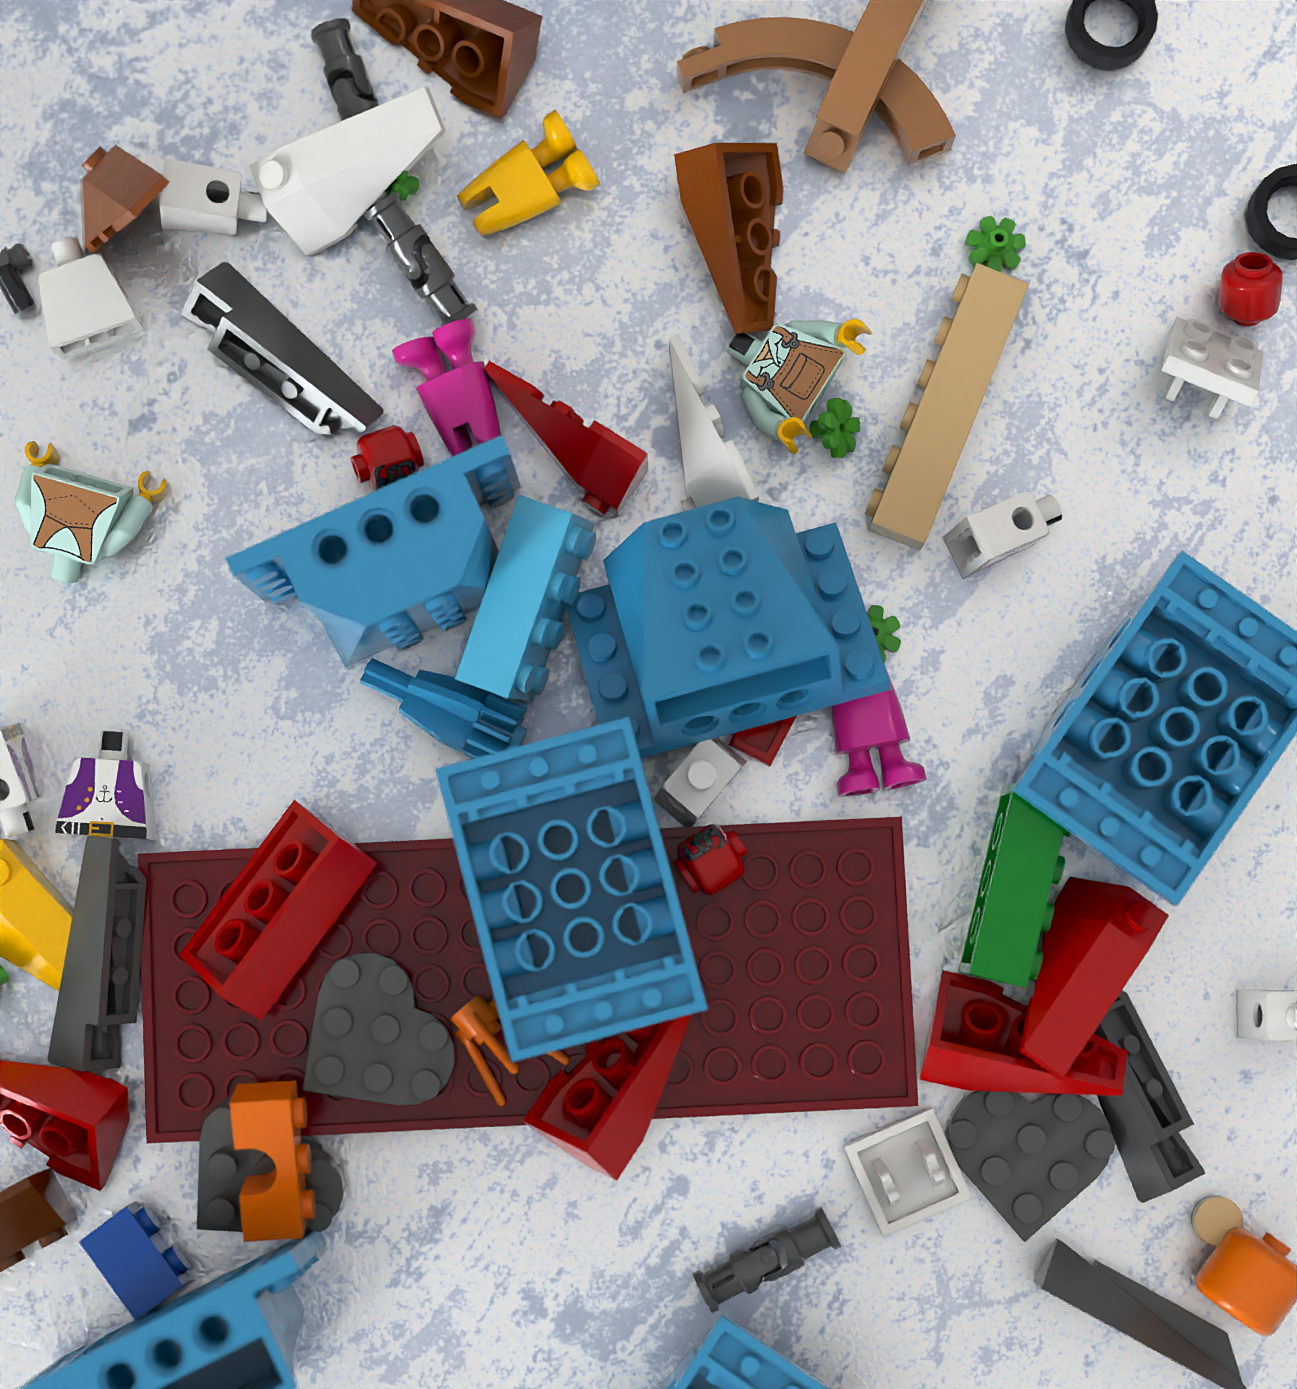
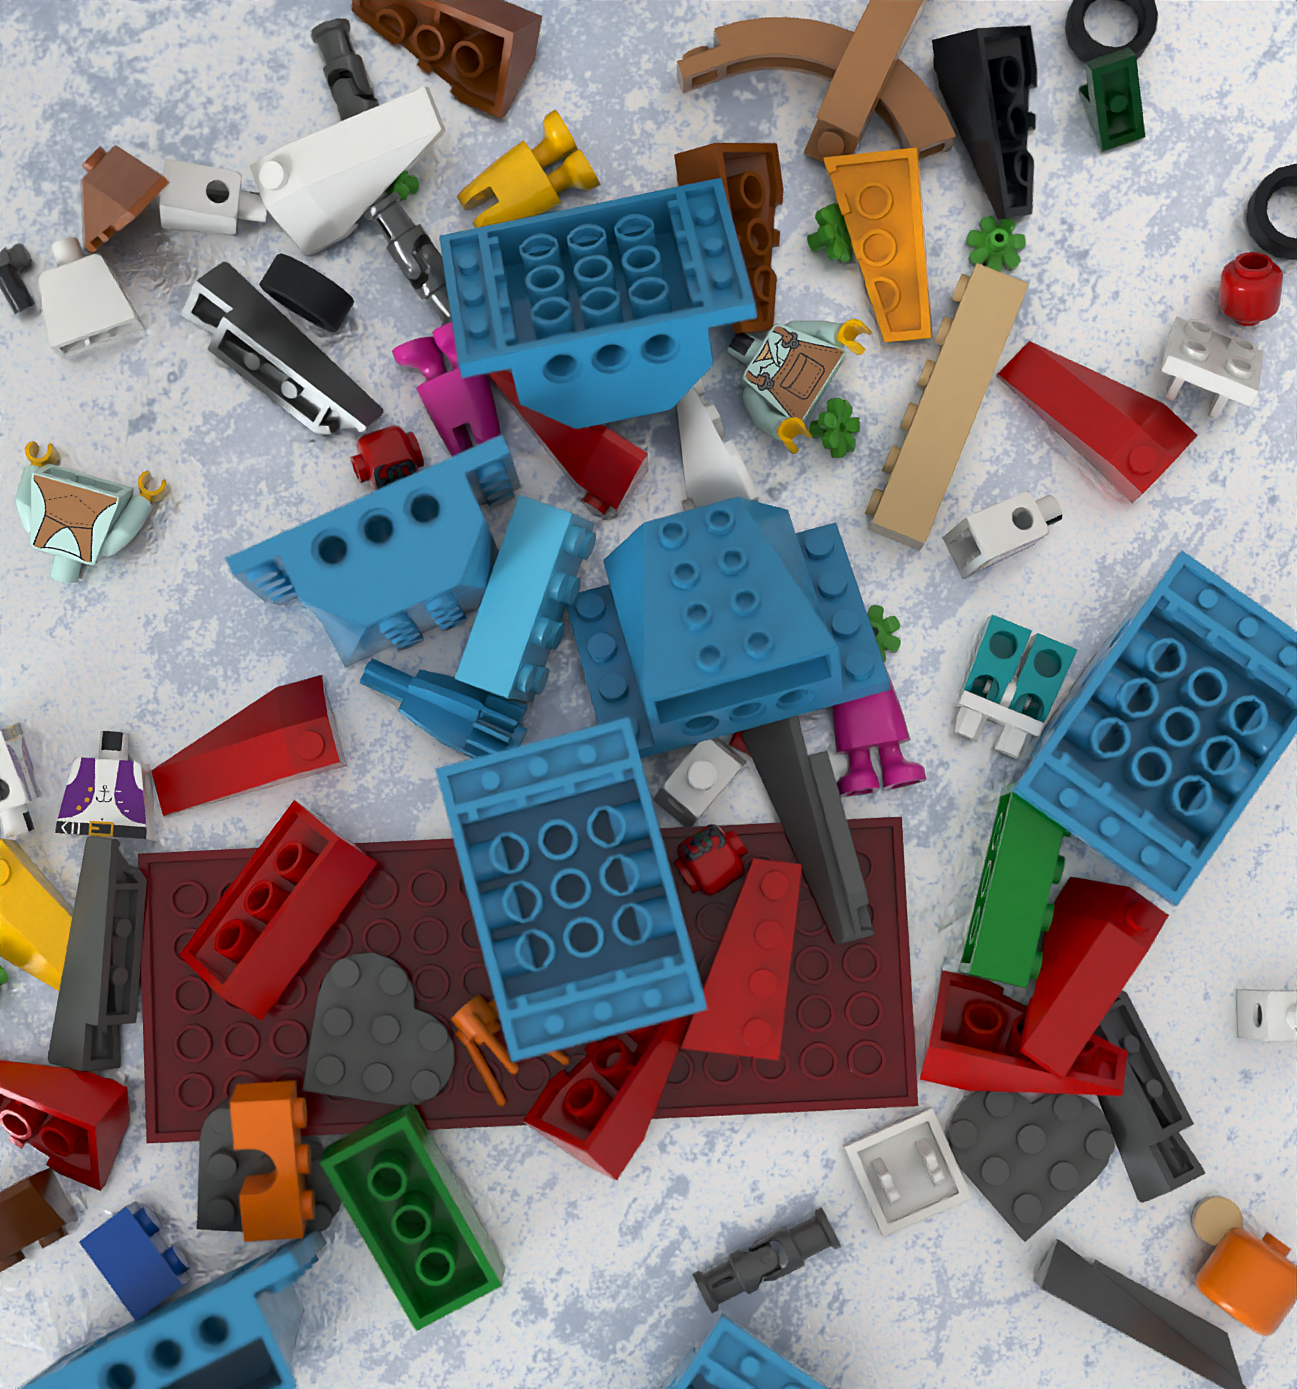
none -> red wedge [151,675,347,816]
none -> black tyre [259,253,354,332]
none -> green brick [320,1102,505,1332]
none -> dark azure wedge [439,178,757,429]
none -> red wedge [680,858,802,1061]
none -> dark grey wedge [742,715,874,944]
none -> bright green plant [807,203,853,263]
none -> light orange wing [823,147,933,343]
none -> black wedge [932,25,1038,220]
none -> teal hips [953,614,1078,759]
none -> red wedge [996,341,1198,503]
none -> dark green slope [1079,47,1146,152]

